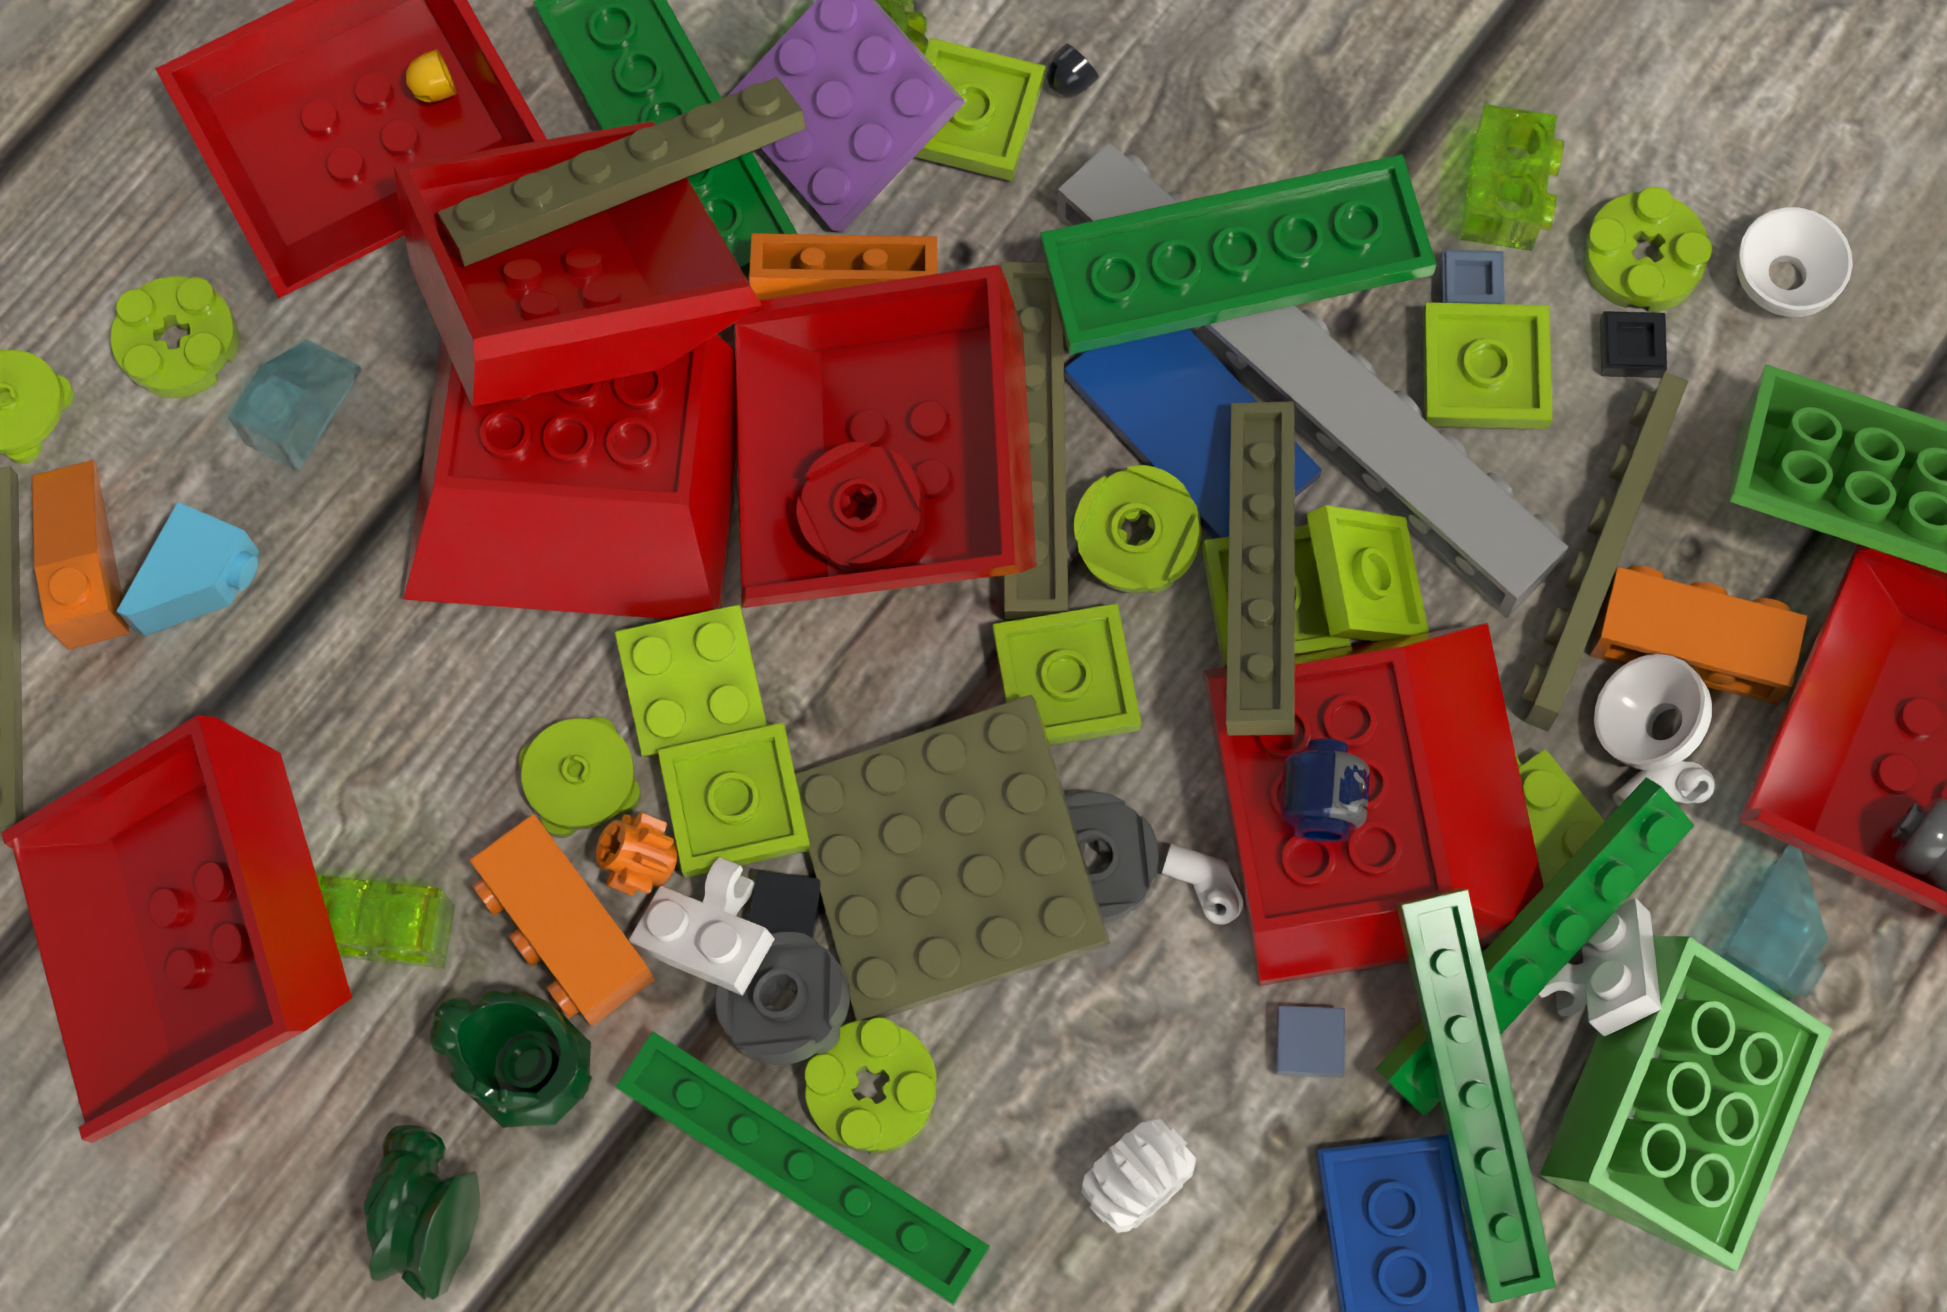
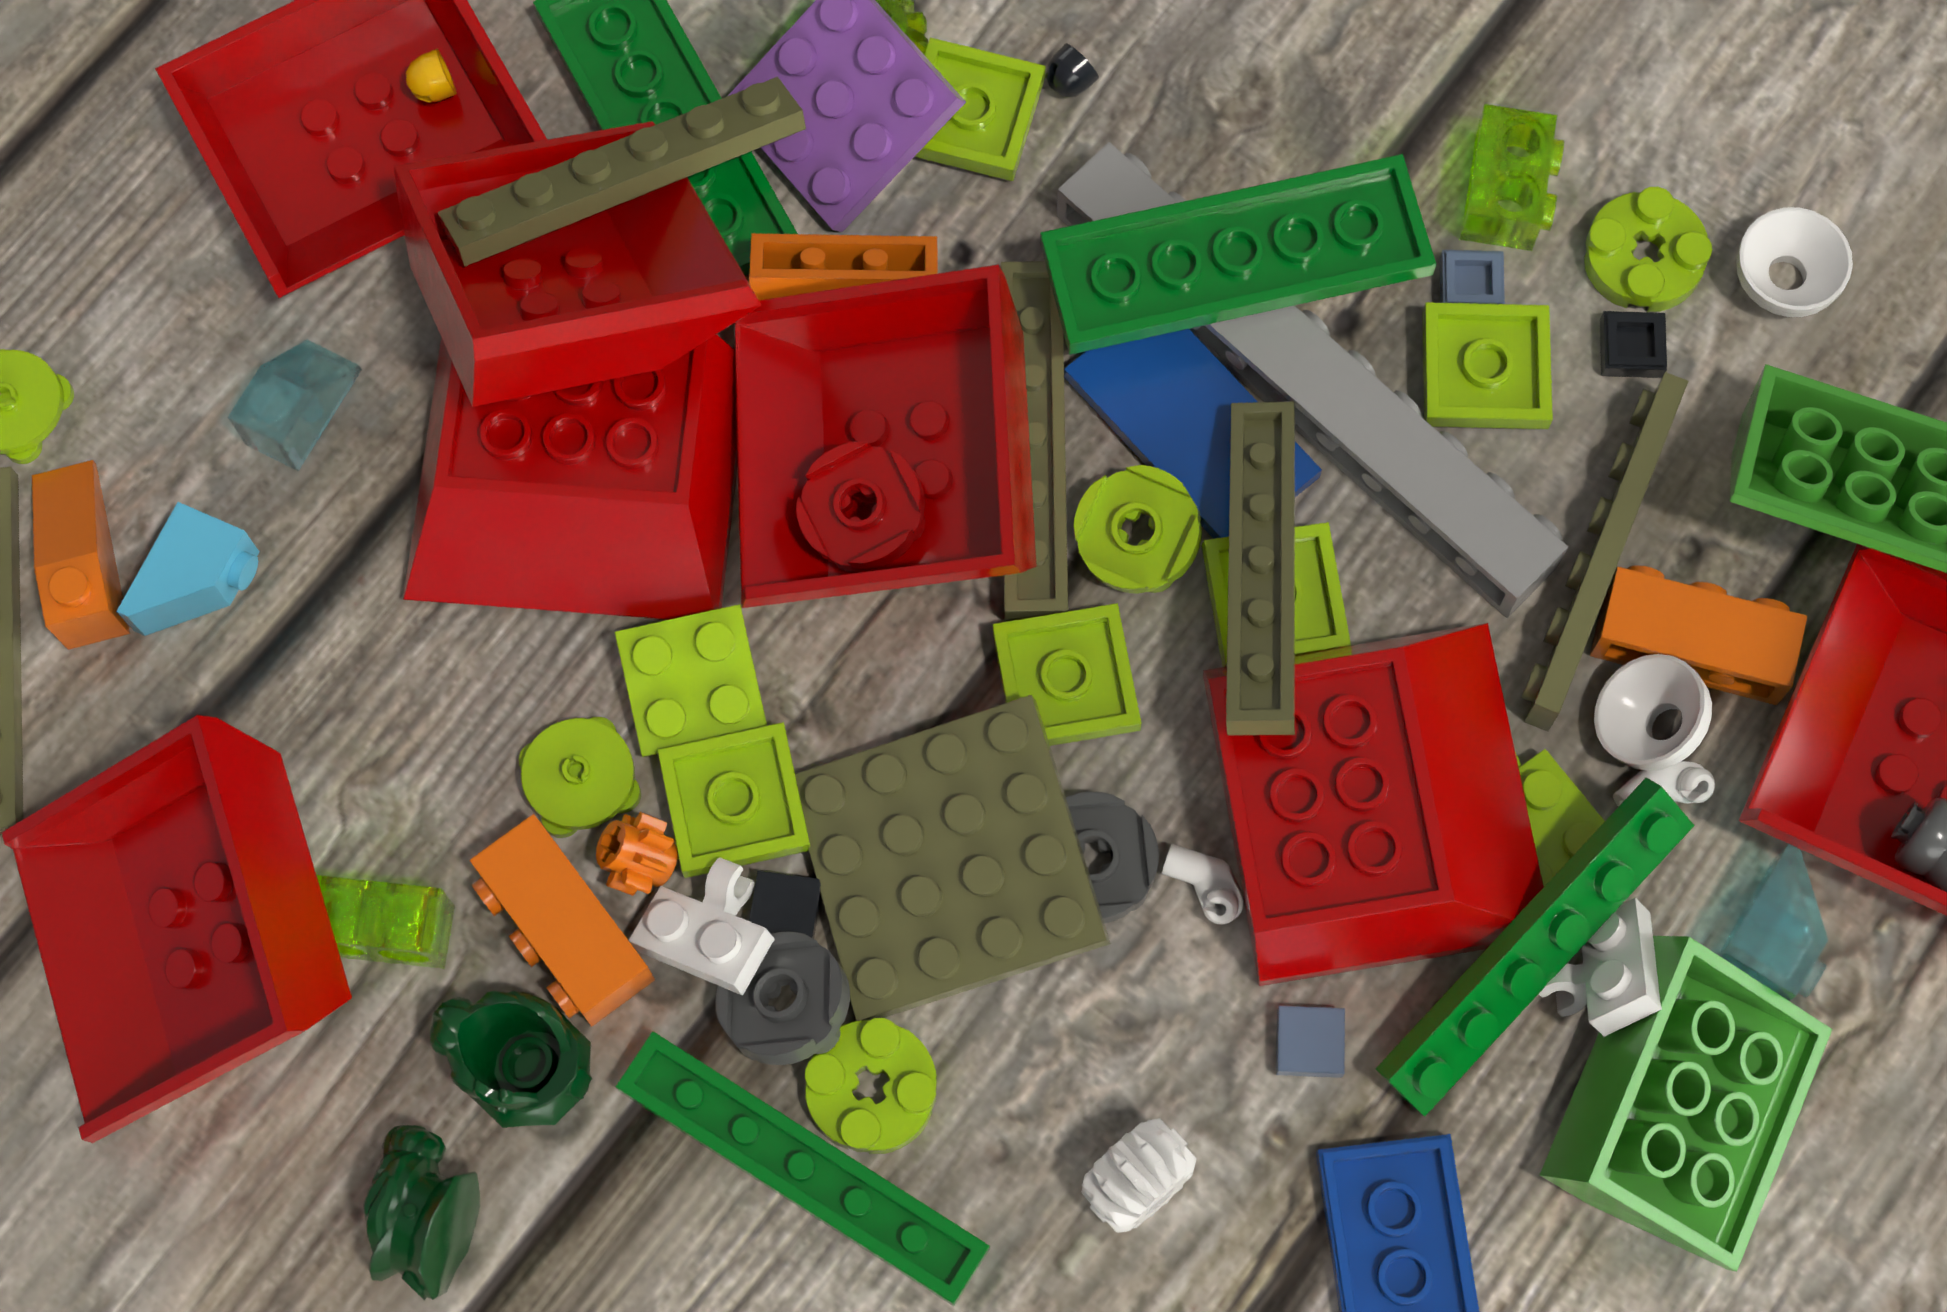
lime plate [110,276,239,398] -> none
clear blue head [1280,739,1370,842] -> none
lime plate [1306,505,1429,641] -> none
plate [1396,887,1556,1304] -> none

